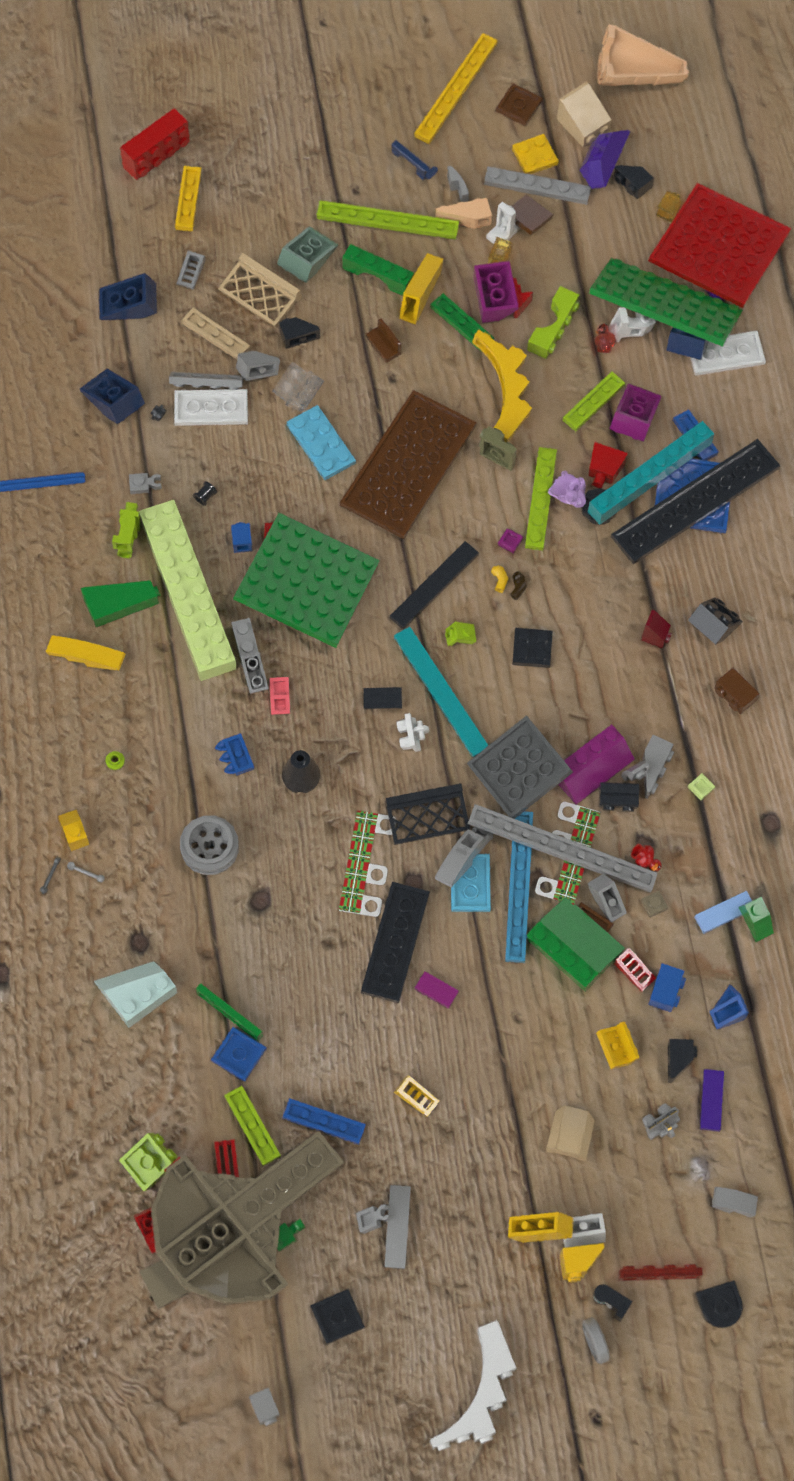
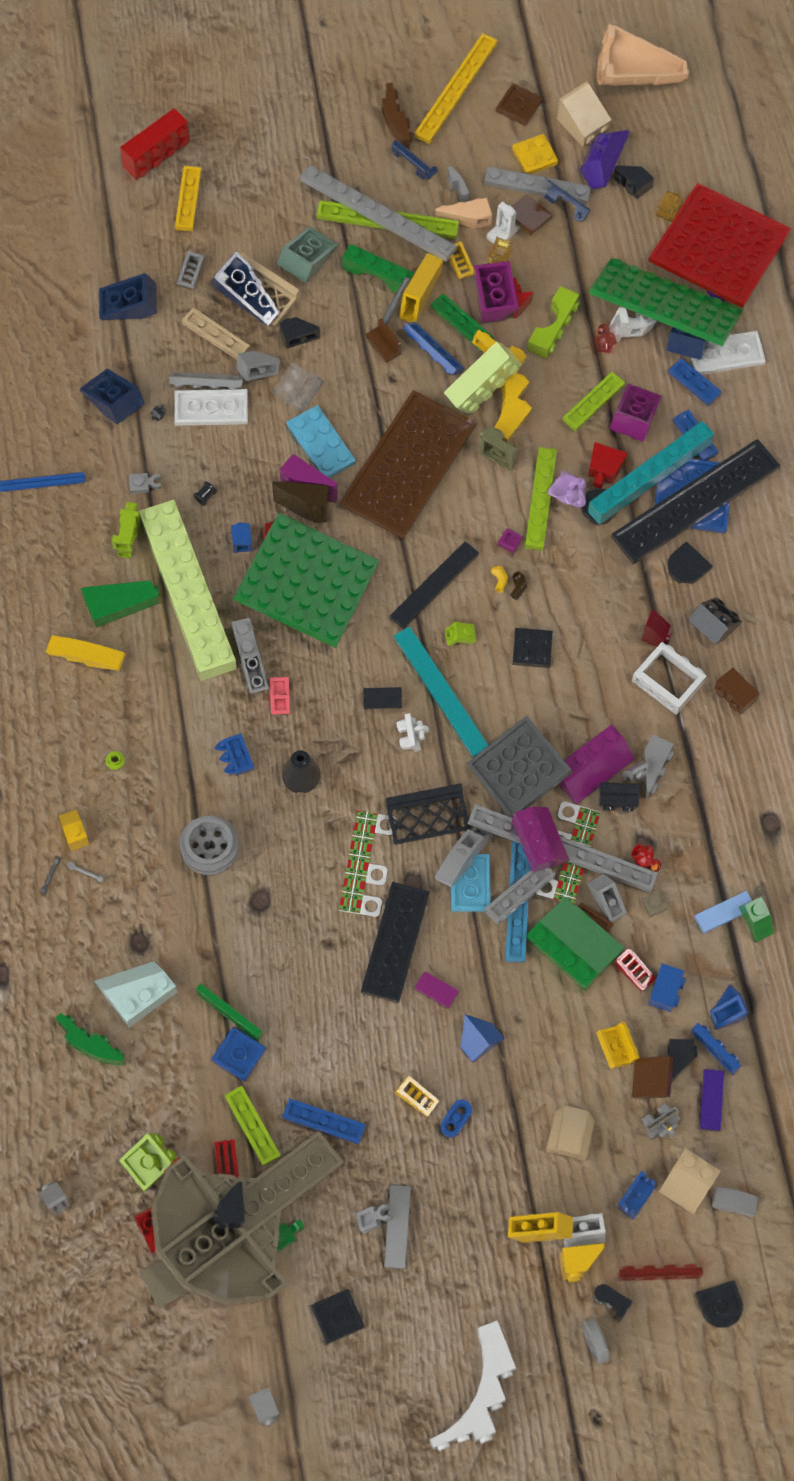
yellowish green tile [688,773,715,800] -> none
none -> light grey slope [39,1182,71,1217]
none -> green slope [55,1012,126,1066]
none -> dark blue wedge [210,252,279,326]
none -> black slope [213,1181,245,1229]
none -> dark brown slope [272,481,329,523]
none -> magenta slope [280,454,338,503]
none -> light grey plate [300,165,456,261]
none -> reddish brown slope [381,82,413,150]
none -> dark grey bar [383,277,411,325]
none -> blue plate [403,322,465,375]
none -> blue plate [441,1100,472,1138]
none -> yellowish green brick [444,342,522,414]
none -> yellow slope [448,241,474,280]
none -> slope [460,1014,504,1063]
none -> light grey plate [484,868,556,925]
none -> magenta slope [512,806,569,873]
none -> dark blue piece [544,177,591,222]
none -> blue hinge [617,1170,656,1220]
none -> white window [632,642,707,715]
none -> reddish brown tile [632,1056,673,1099]
none -> tan slope [659,1148,720,1215]
none -> blue plate [668,358,722,406]
none -> black tile [668,541,713,584]
none -> blue plate [690,1023,741,1075]

